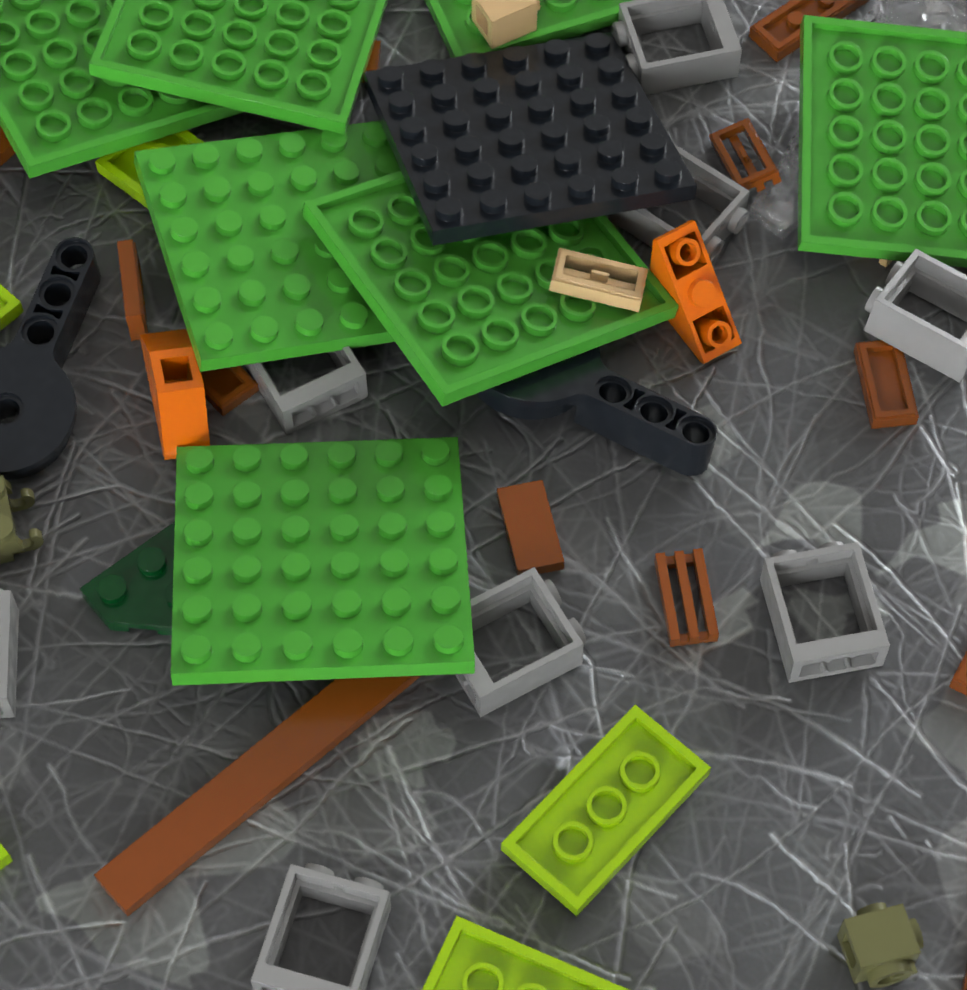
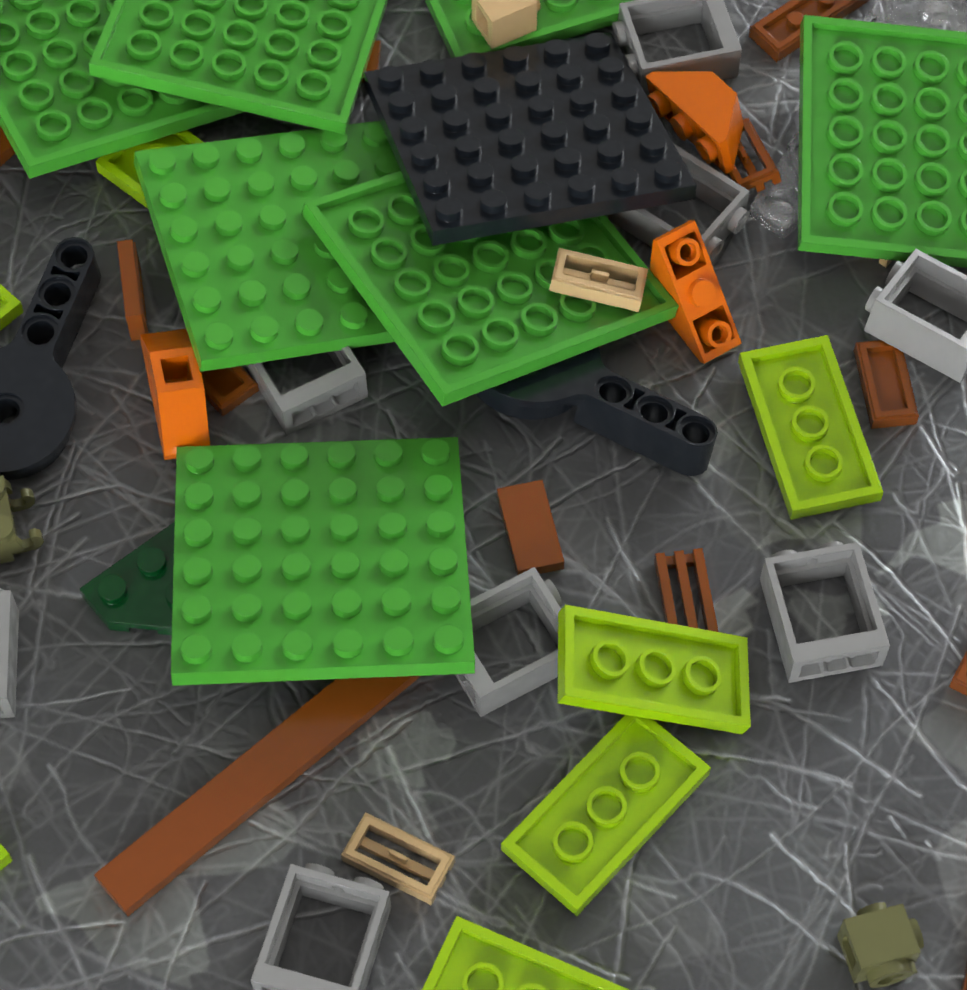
none -> tan tile [341,812,455,906]
none -> lime plate [557,604,751,734]
none -> orange slope [645,71,744,174]
none -> lime plate [738,335,884,520]

